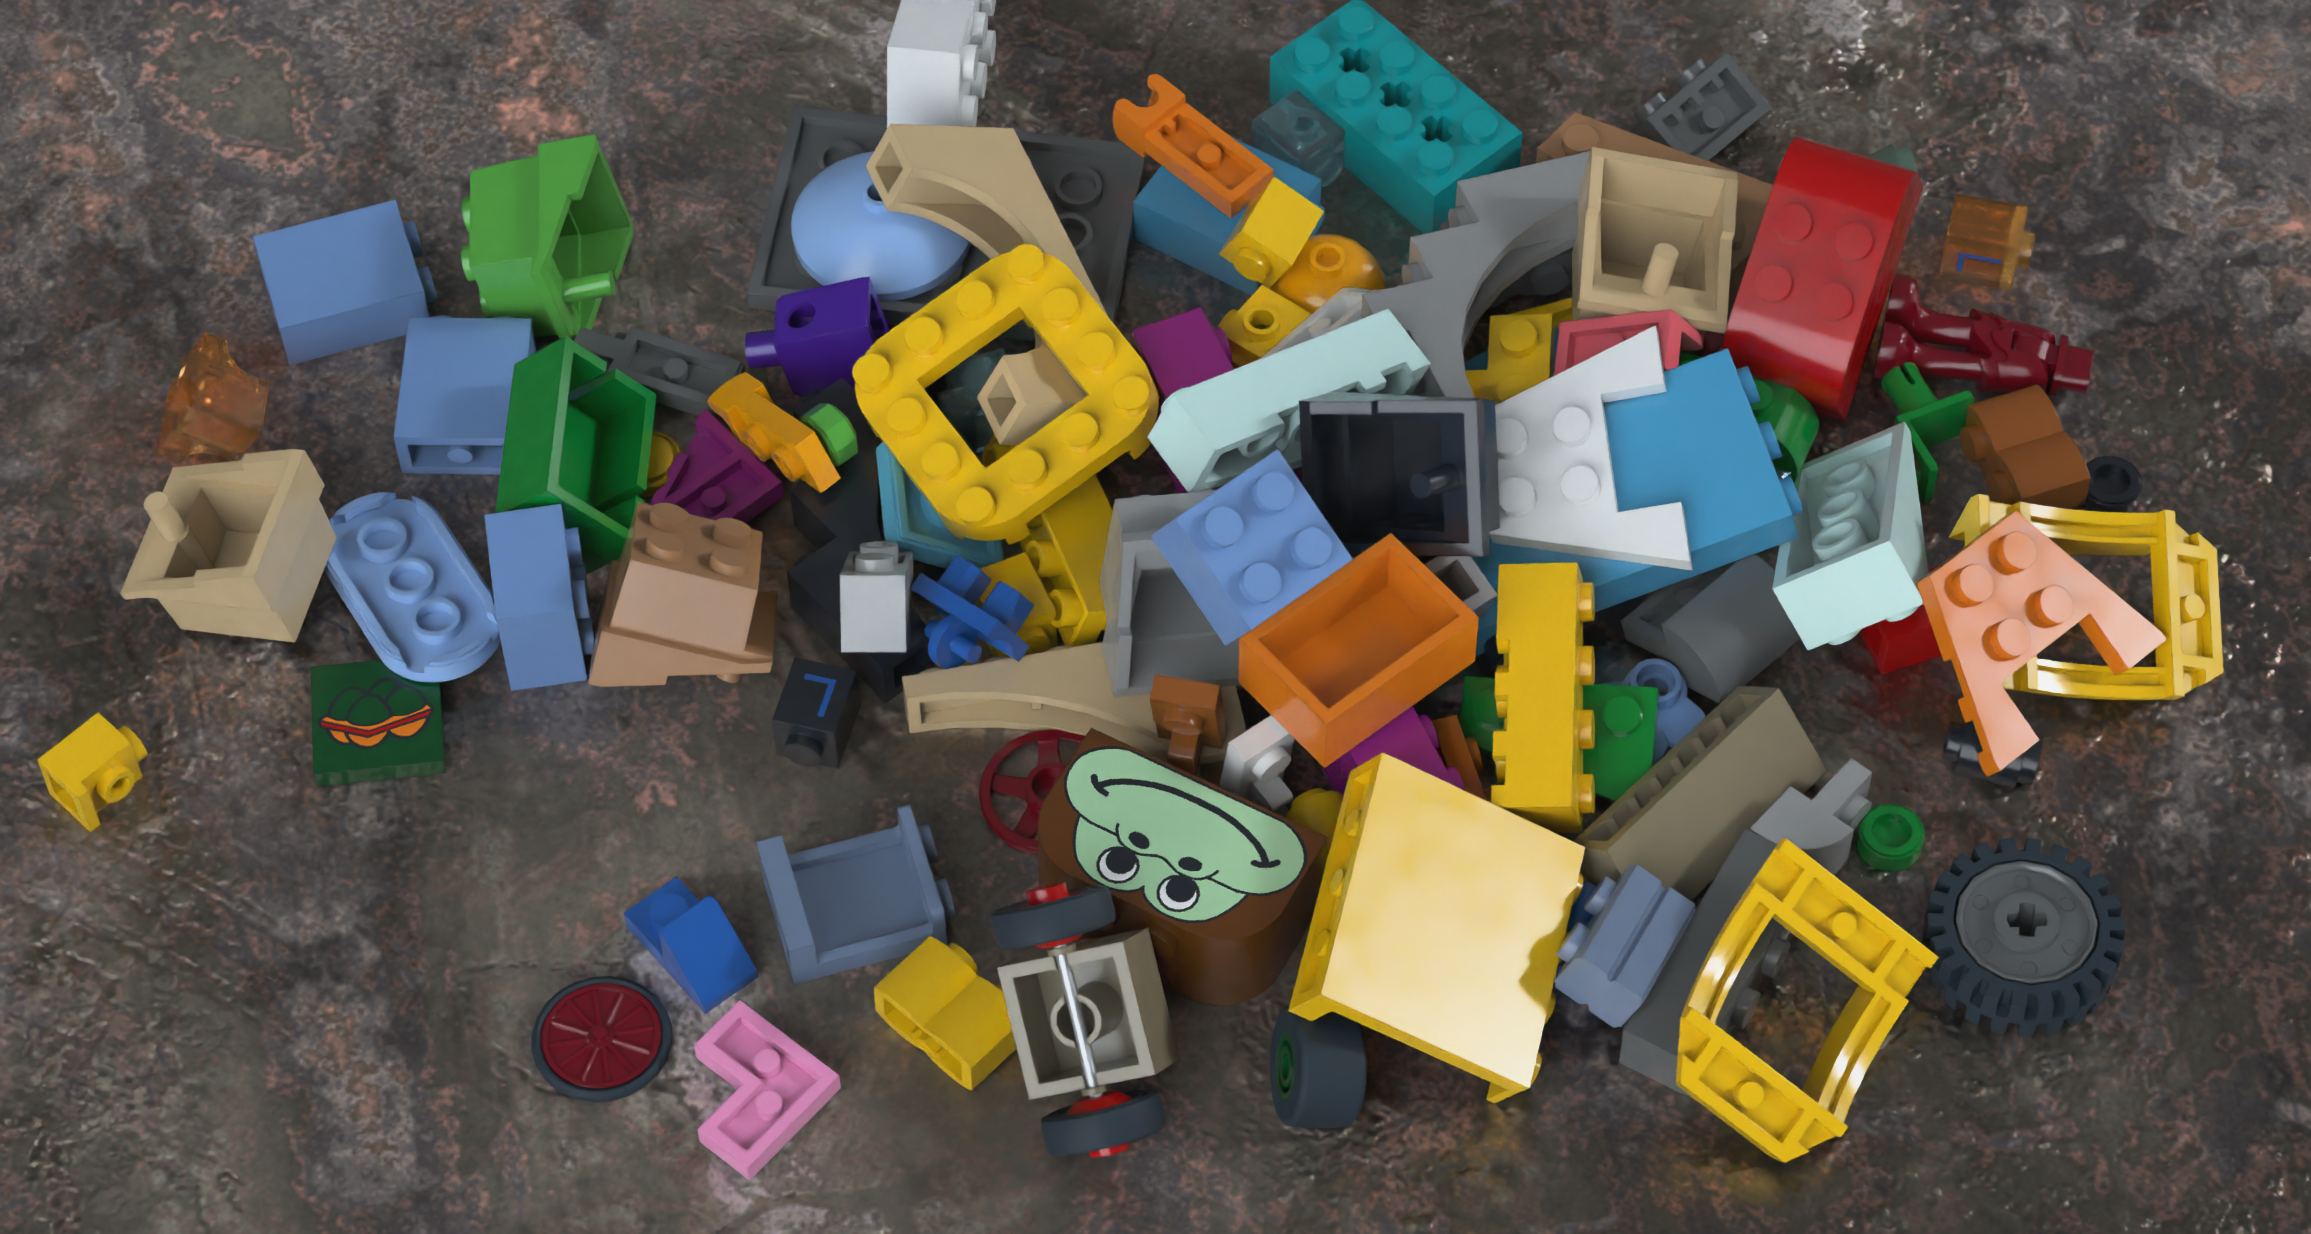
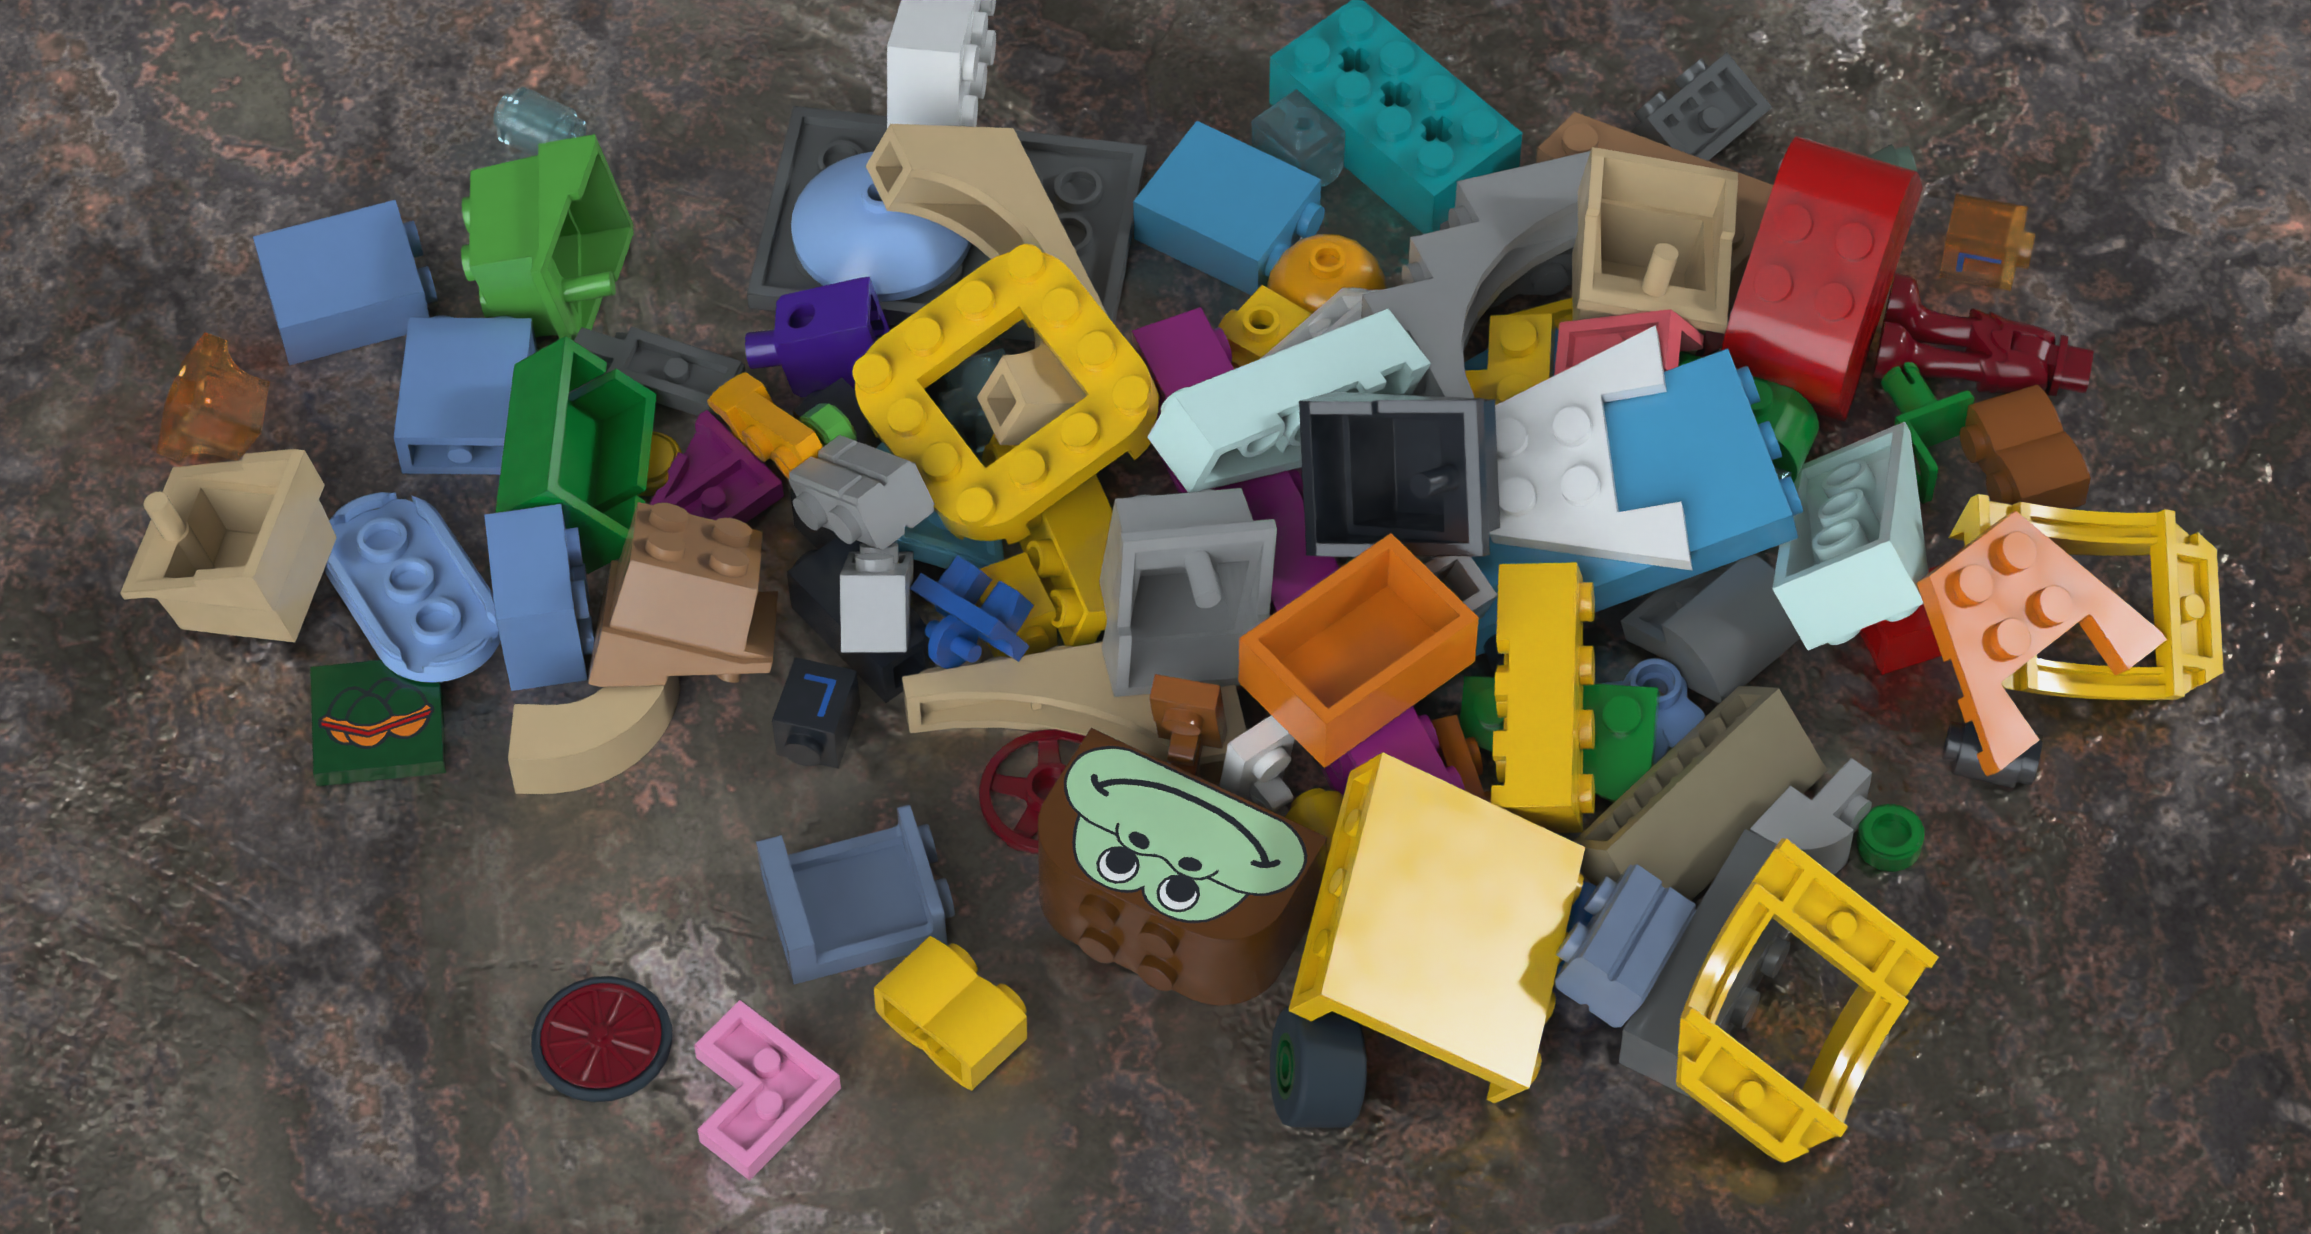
yellow brick [37,712,148,832] -> none
blue slope [624,876,758,1014] -> none
brick [991,882,1180,1158] -> none
orange plate [1112,74,1274,219] -> none
medium blue brick [1151,449,1353,646] -> none
yellow brick [1219,176,1324,289] -> none
wheel [1922,838,2126,1037] -> none
black tile [2082,456,2143,513] -> none
none -> clear light blue brick [493,87,587,156]
none -> tan arch [508,676,680,794]
none -> light grey brick [788,435,935,550]

